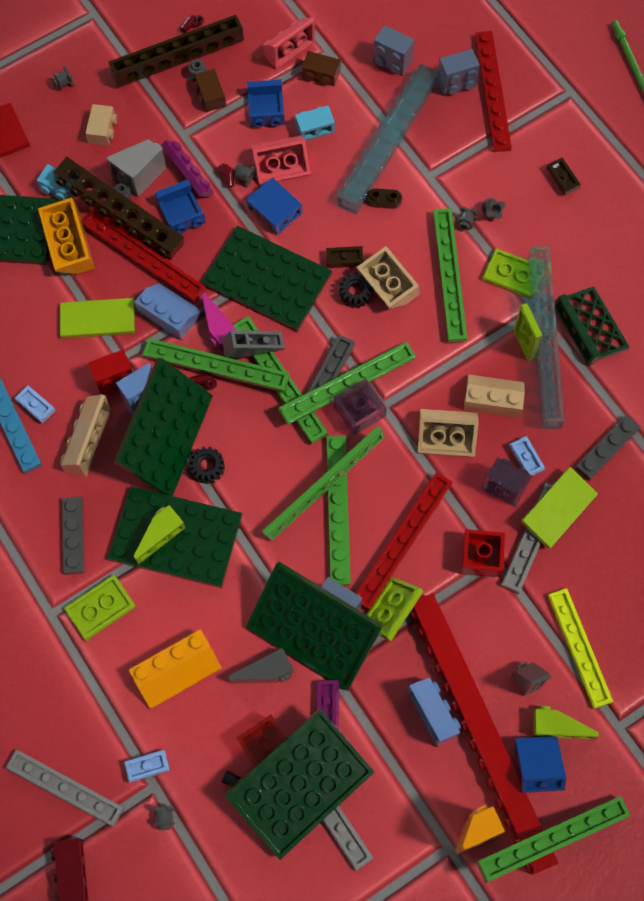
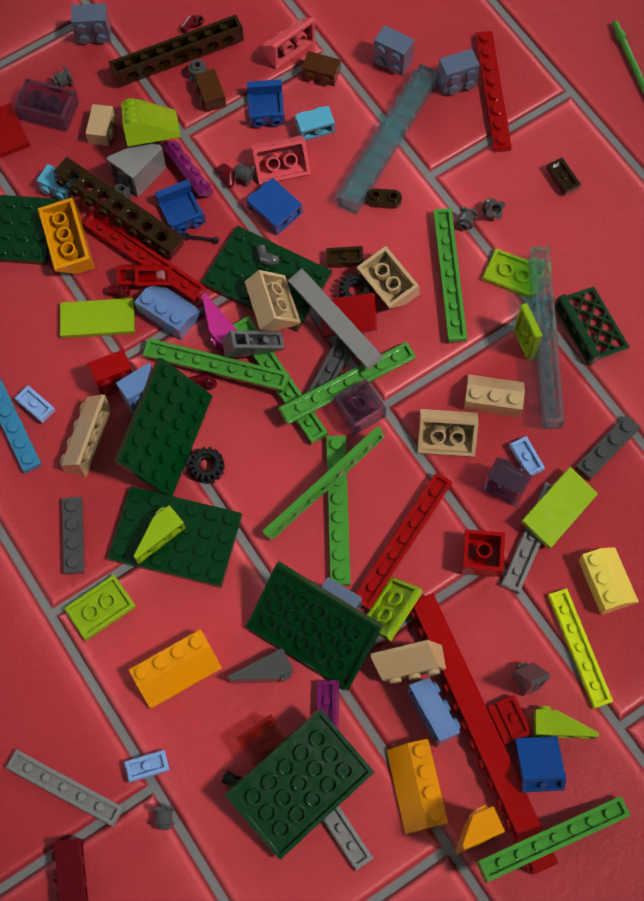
none -> brick [14,78,79,131]
none -> sand blue brick [71,4,111,44]
none -> dark red arm [107,286,130,299]
none -> red slope [117,264,172,286]
none -> lime slope [121,98,181,146]
none -> black hinge [182,232,219,244]
none -> tan slope [245,270,301,331]
none -> dark grey arm [256,245,279,266]
none -> light grey beam [288,268,383,370]
none -> red tile [321,293,377,337]
none -> tan slope [371,640,446,685]
none -> light orange slope [387,739,448,834]
none -> red plate [487,695,532,746]
none -> light yellow slope [578,547,639,615]

